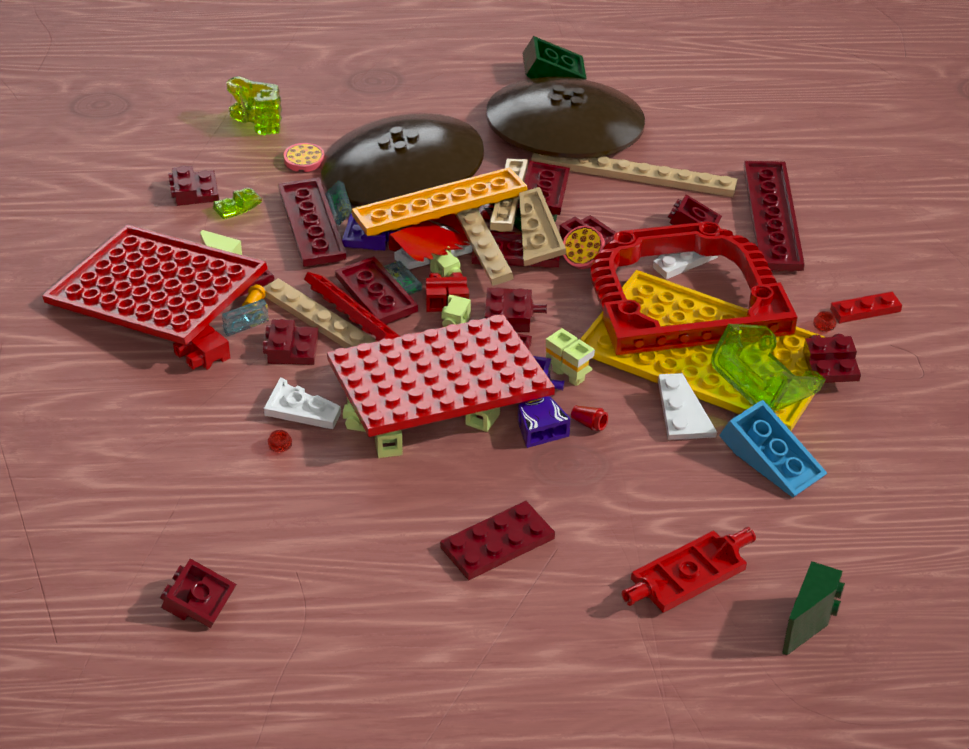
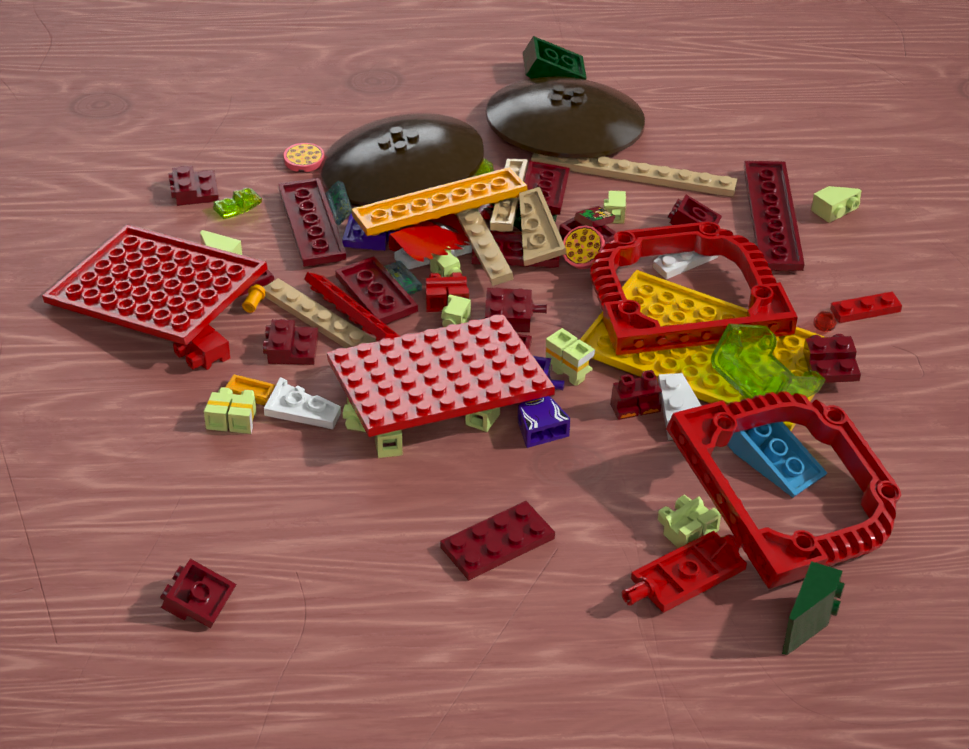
clear light blue plate [222,299,269,336] -> none
clear neon green piece [226,77,282,135] -> none
clear red plate [267,430,292,452] -> none
red cone [571,405,608,431] -> none
none -> yellowish green hips [204,387,256,434]
none -> light orange tile [225,374,276,406]
none -> clear neon green plate [475,159,494,176]
none -> dark red tile [574,206,615,228]
none -> yellowish green brick [603,191,626,224]
none -> dark red hips [610,370,662,420]
none -> yellowish green hips [658,494,721,548]
none -> red arch [666,391,901,589]
none -> yellowish green slope [811,186,862,223]

